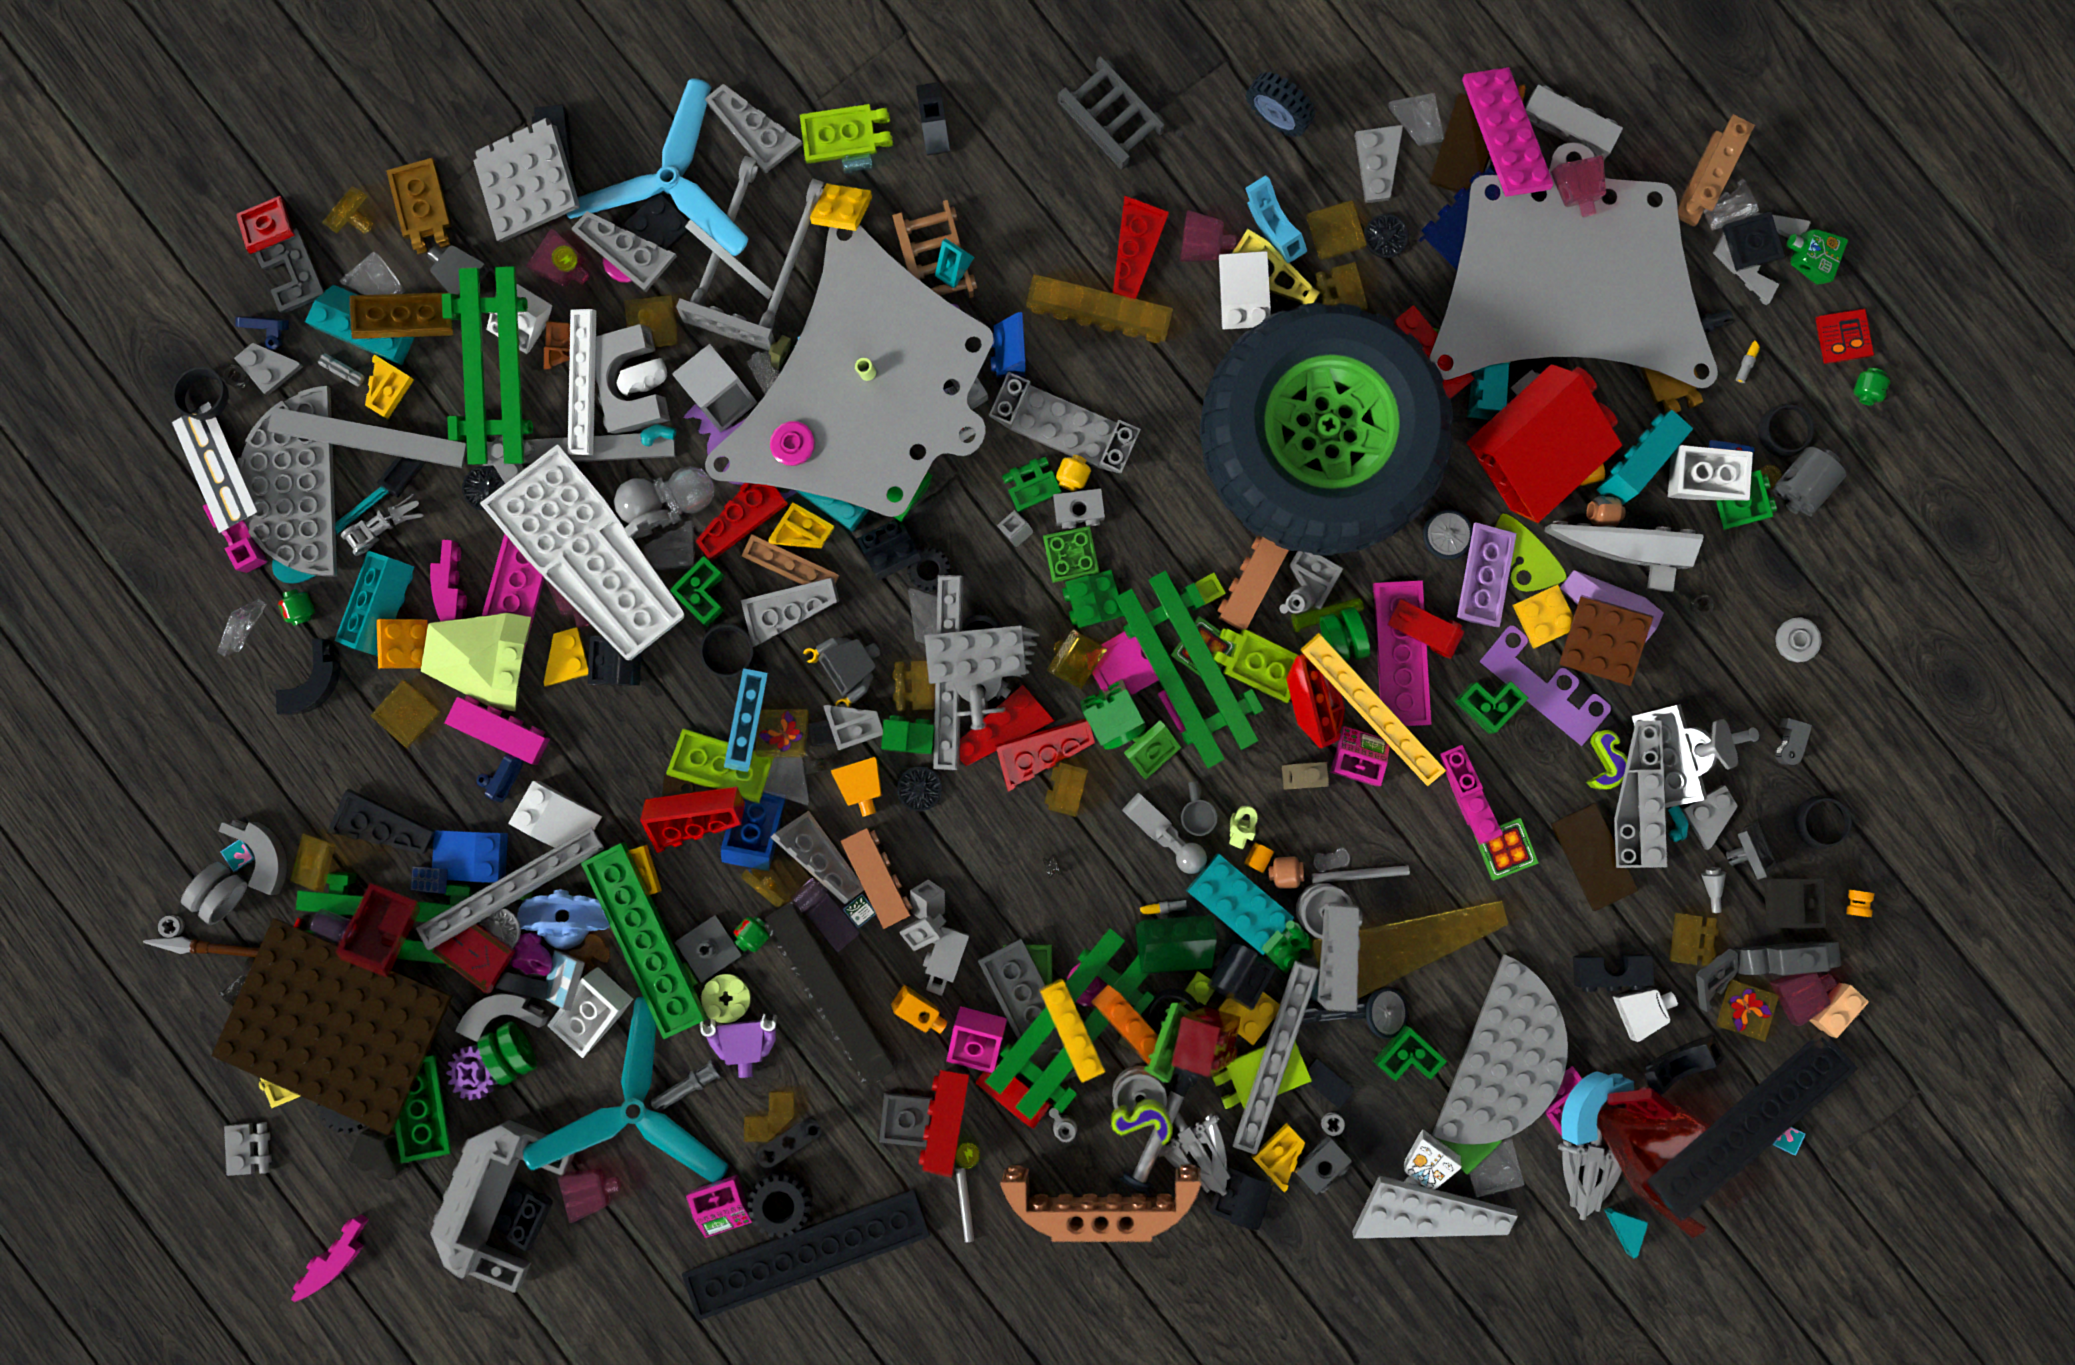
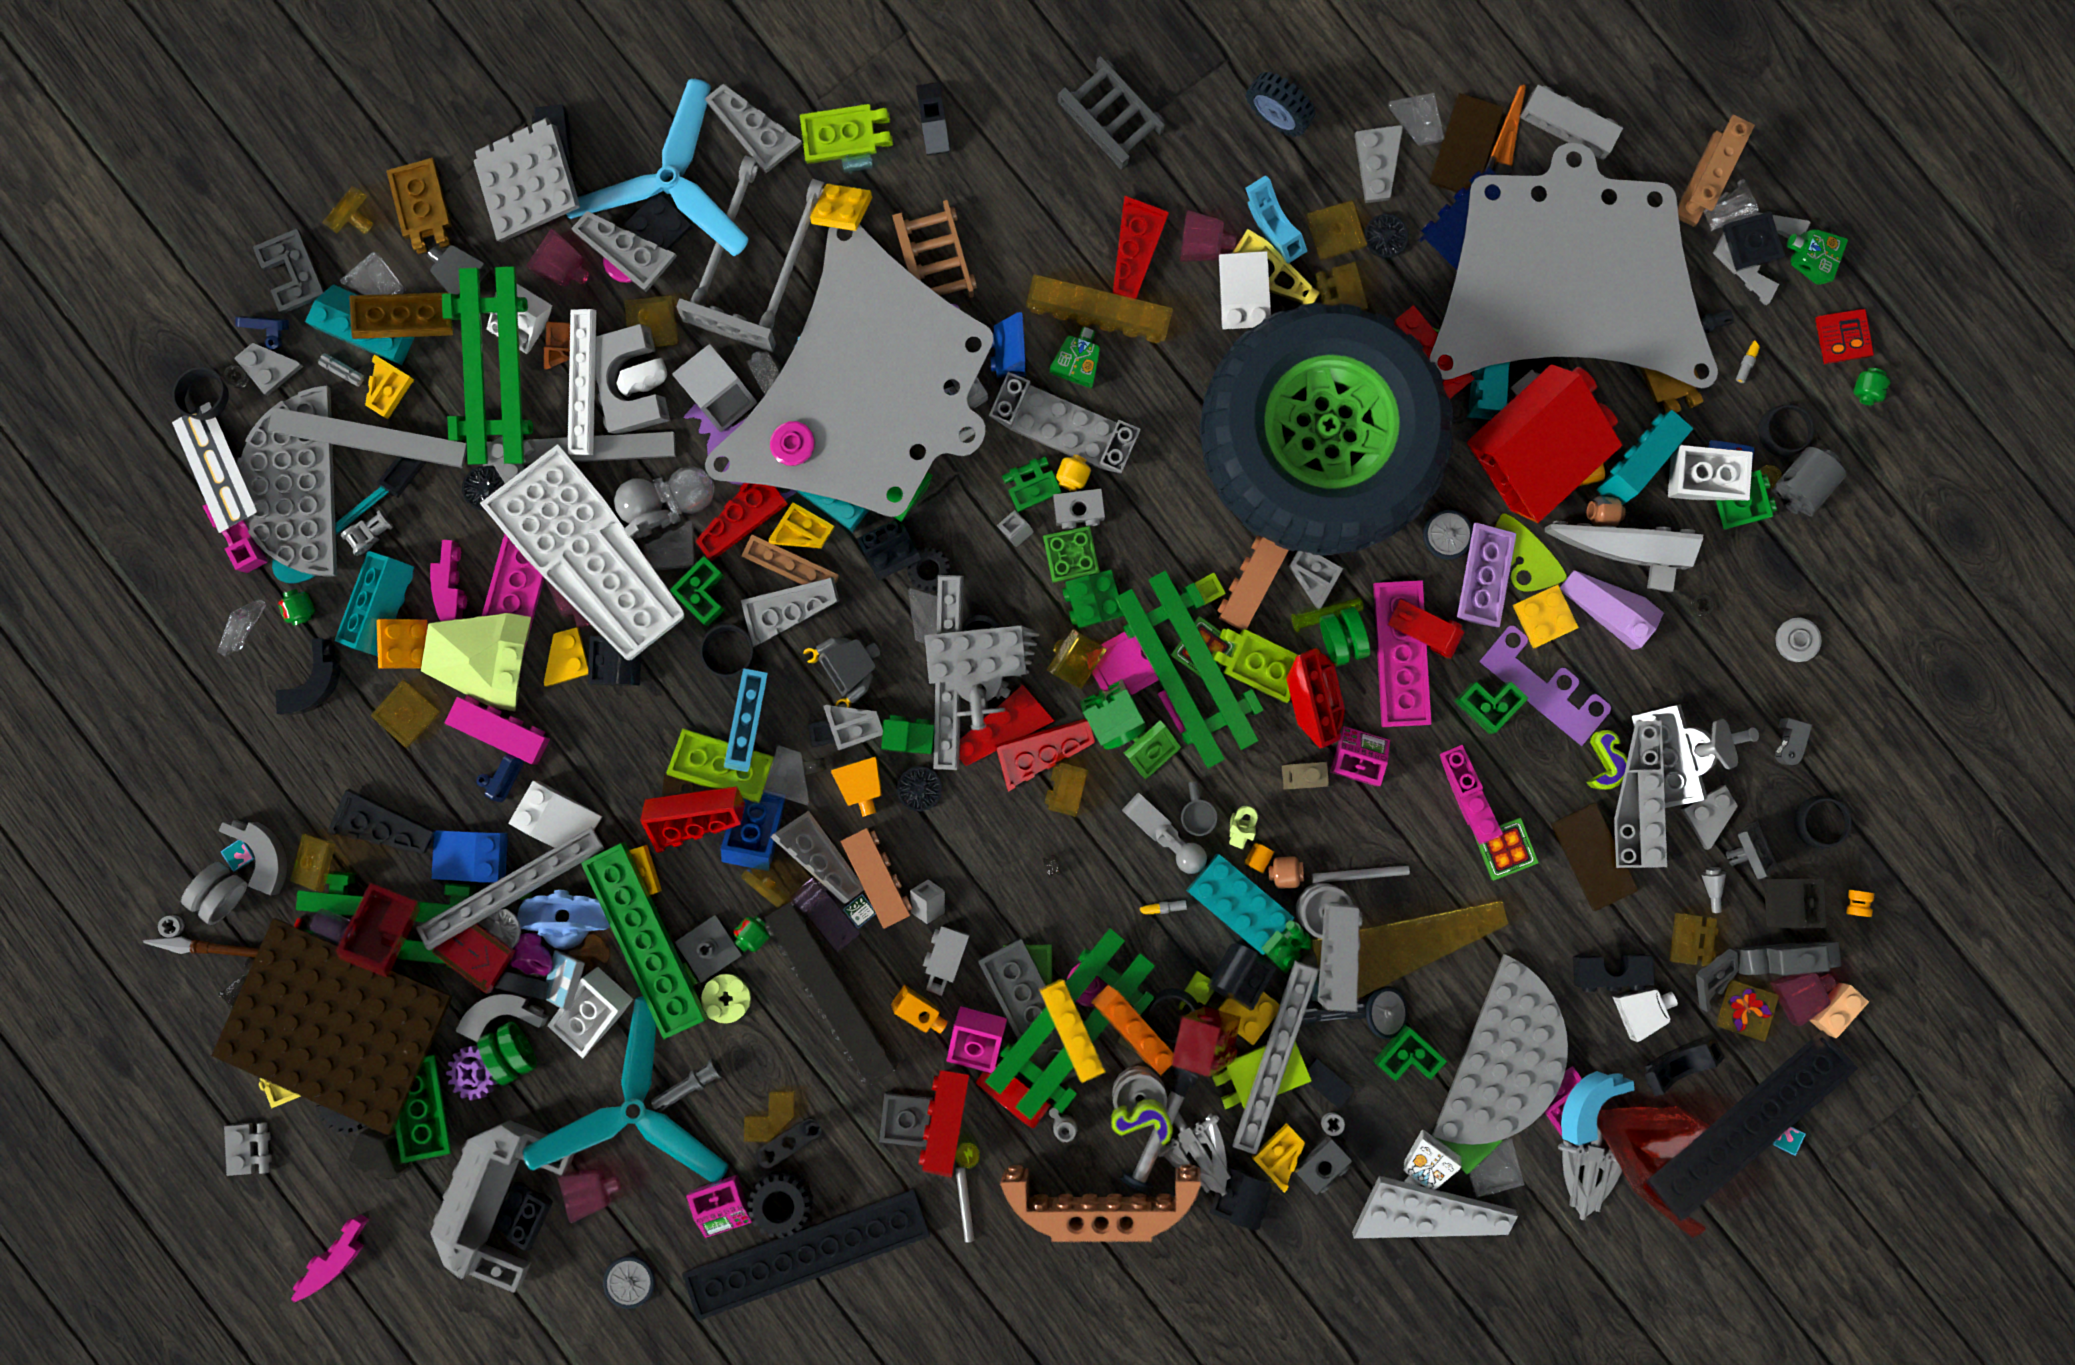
red tile [236,196,295,254] -> none
light grey piece [384,494,424,525] -> none
dark blue tile [411,866,447,893] -> none
clear neon green tile [552,246,578,271] -> none
teal arm [640,424,677,446] -> none
white sticker [685,220,773,299] -> none
medium lavender torso [701,1014,777,1078] -> none
clear yellow tile [755,709,809,757] -> none
olive plate [769,335,791,369] -> none
yellowish green hinge [855,358,876,381] -> none
clear yellow plate [892,661,935,711] -> none
light grey plate [899,914,946,951] -> none
teal slope [935,238,974,289] -> none
dark green slope [1135,915,1217,974] -> none
bright green plate [1144,1003,1191,1082] -> none
light grey piece [1279,586,1316,613] -> none
yellow plate [1301,633,1446,786] -> none
clear piece [1314,847,1350,873] -> none
dark pink plate [1462,67,1554,197] -> none
clear pink torso [1551,155,1606,217] -> none
reddish brown plate [1559,595,1654,686] -> none
teal slope [1604,1207,1648,1259] -> none
dark red wing [1607,1087,1676,1119] -> none
teal arm [1668,805,1689,842] -> none
none -> light grey wheel [603,1256,655,1309]
none -> green torso [1049,327,1100,389]

